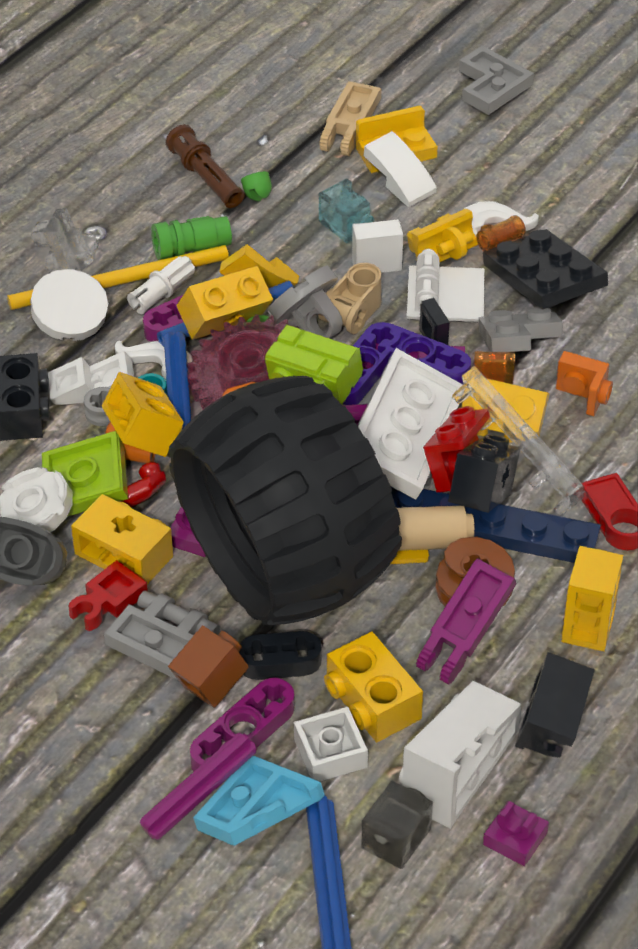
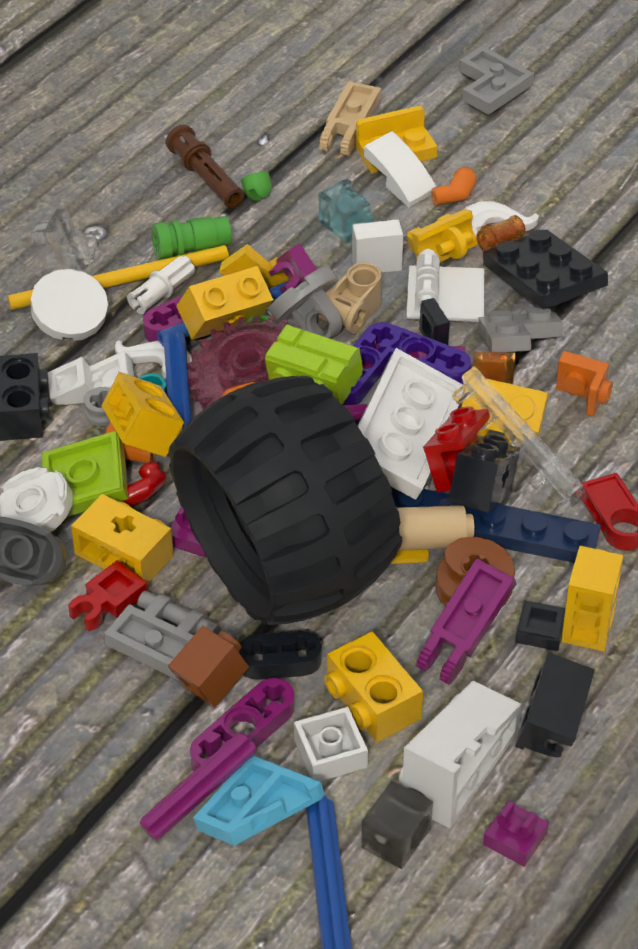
none -> magenta tile [269,243,317,293]
none -> orange arm [431,167,476,206]
none -> black tile [515,600,565,651]

